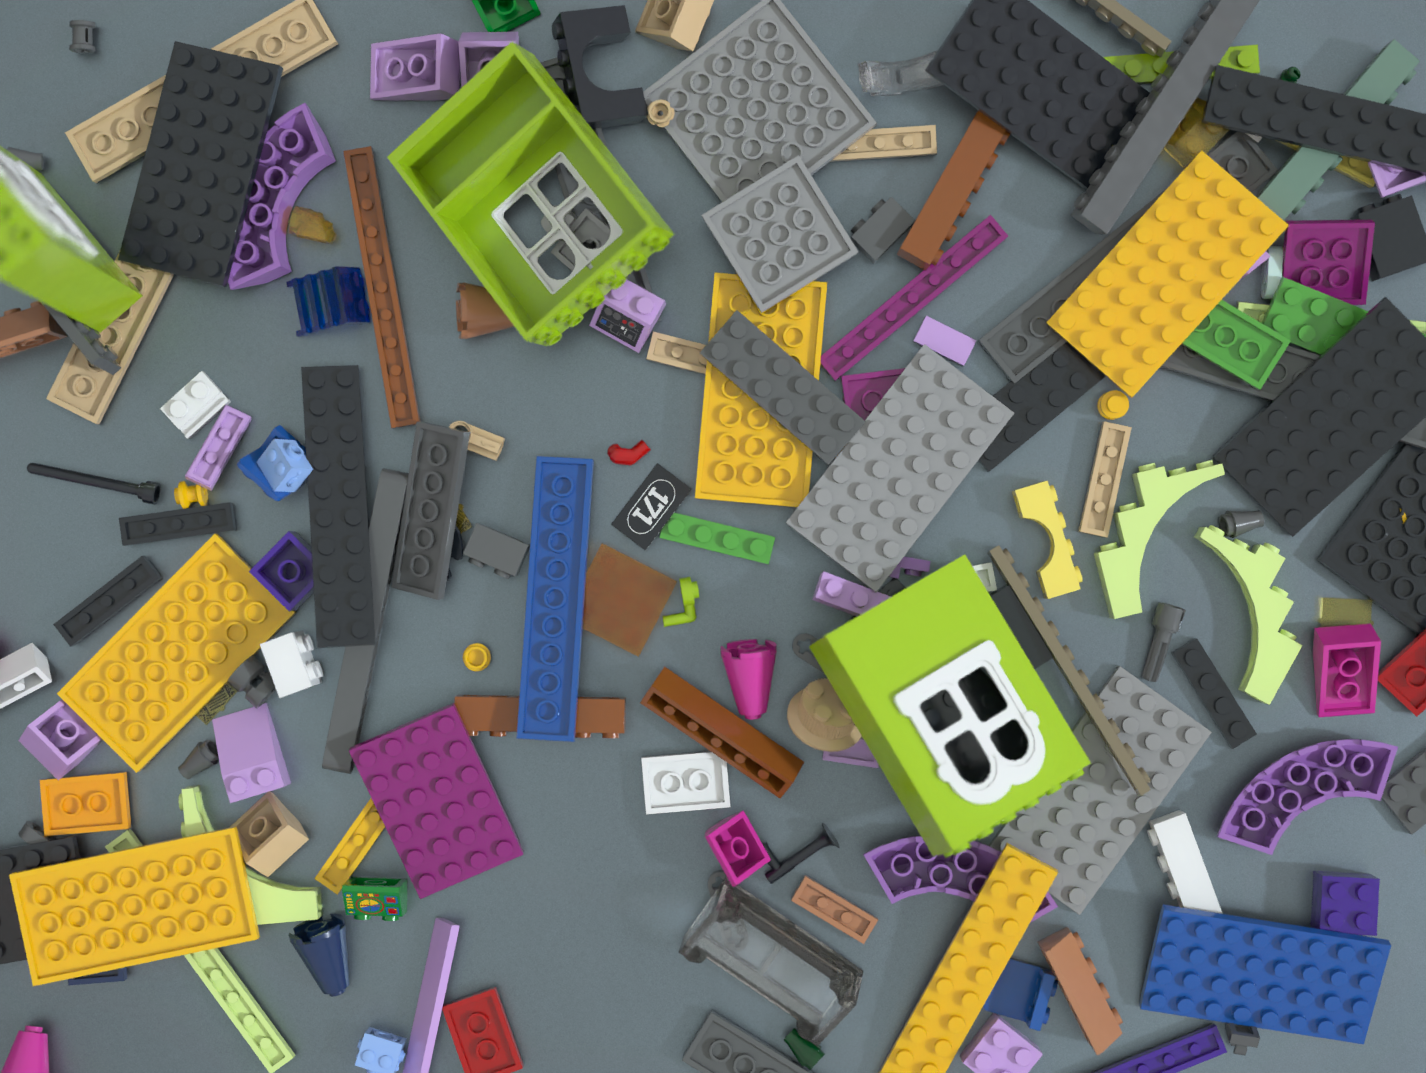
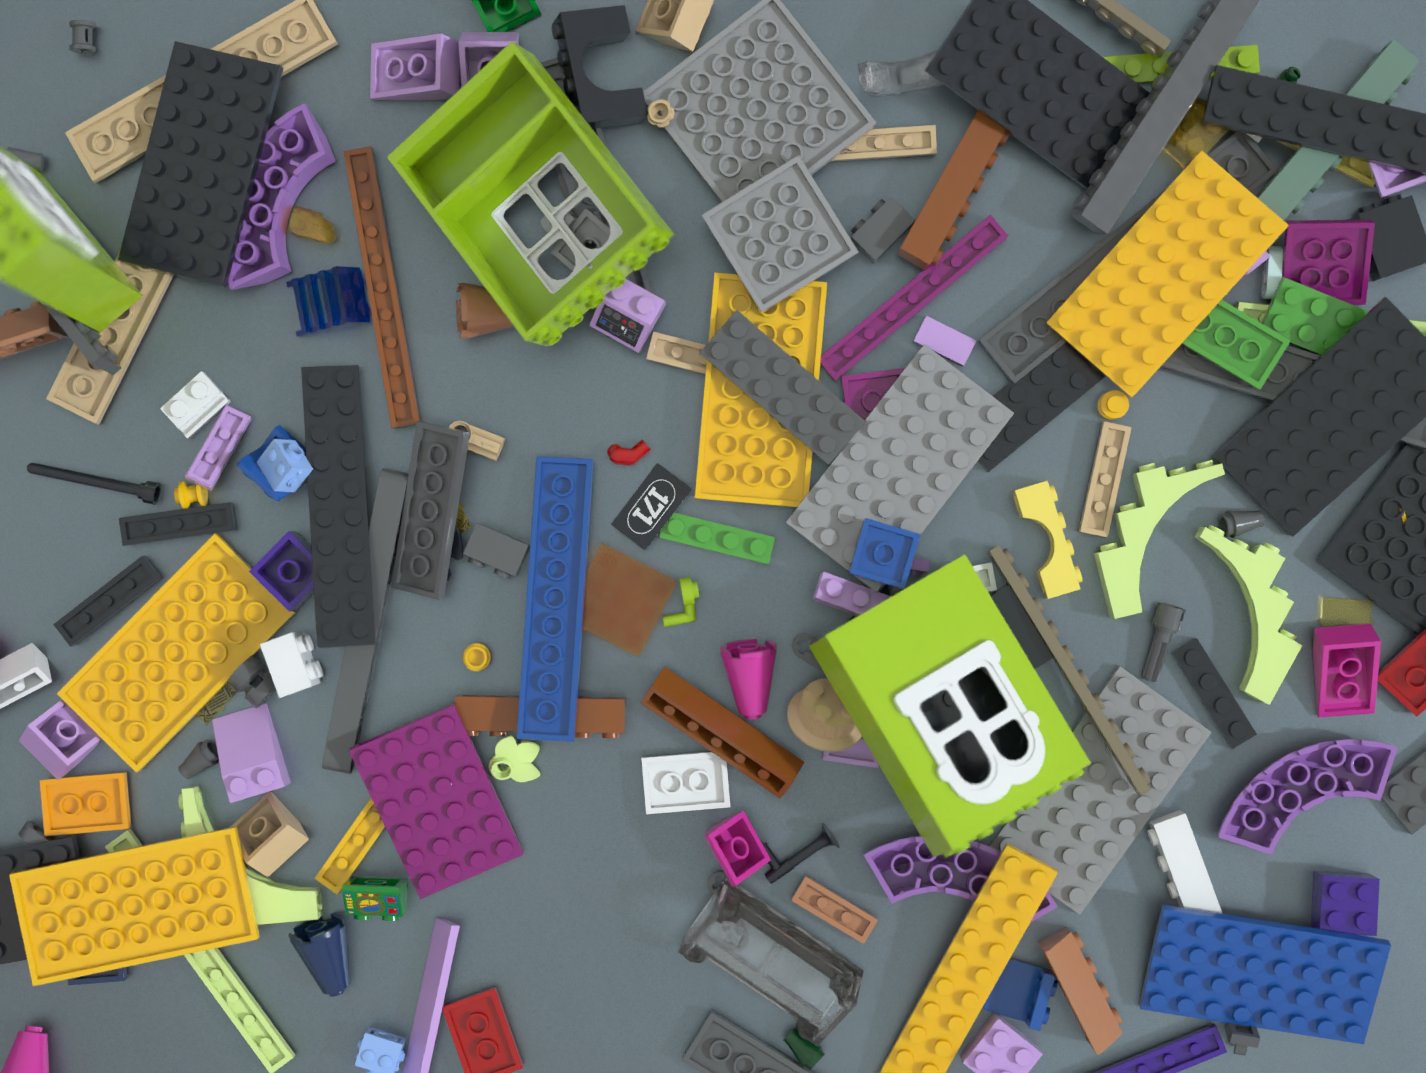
none -> yellowish green plate [489,735,541,782]
none -> blue plate [848,518,921,590]

